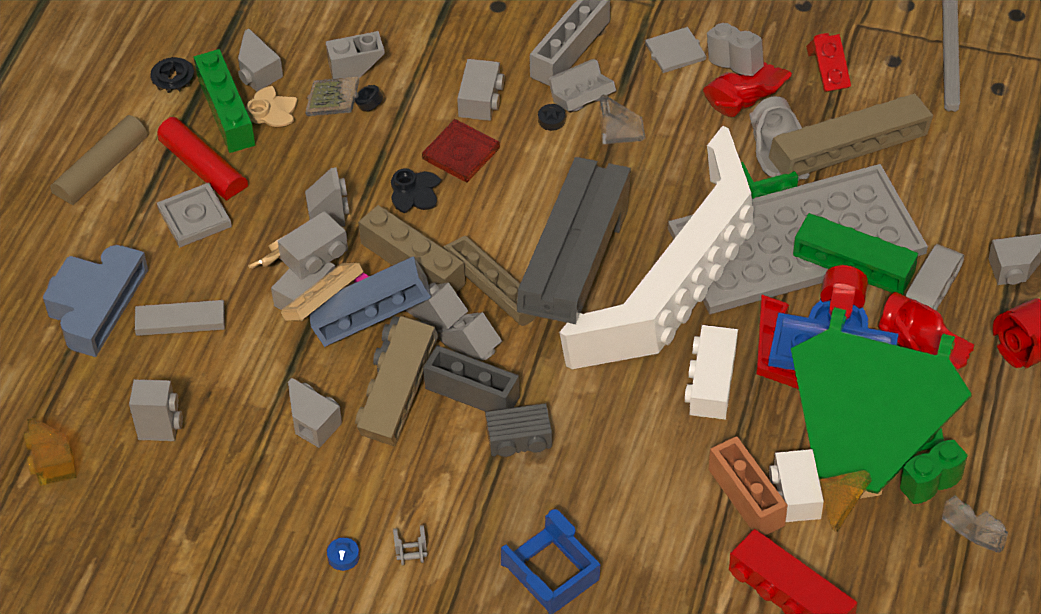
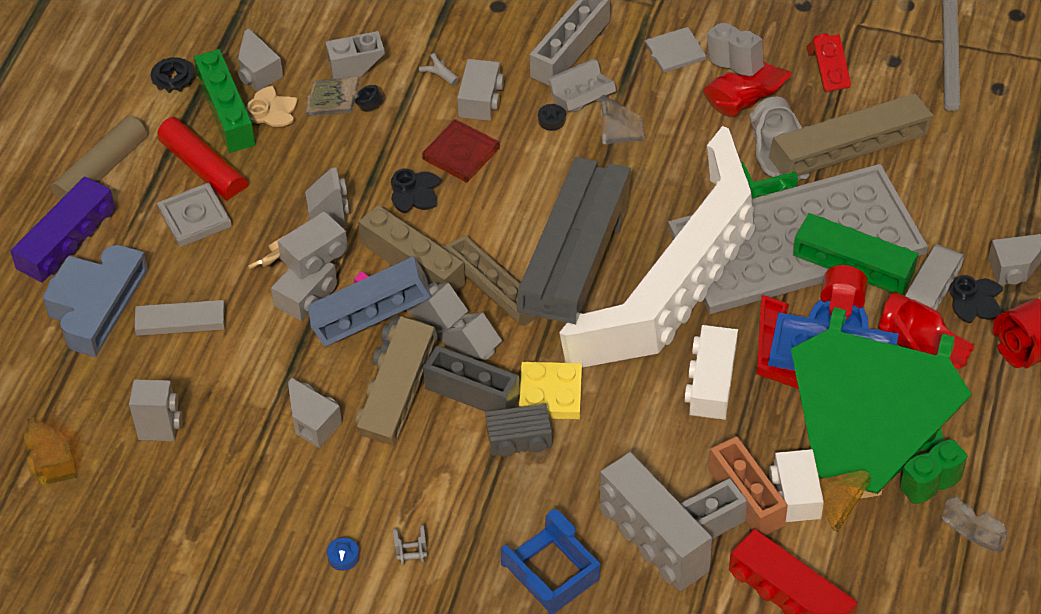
tan tile [281,263,364,321] -> none
none -> dark purple brick [10,176,115,283]
none -> light grey bar [419,53,459,86]
none -> light yellow plate [519,362,582,419]
none -> light grey brick [599,452,712,592]
none -> light grey brick [680,478,747,539]
none -> black plate [950,275,1003,323]

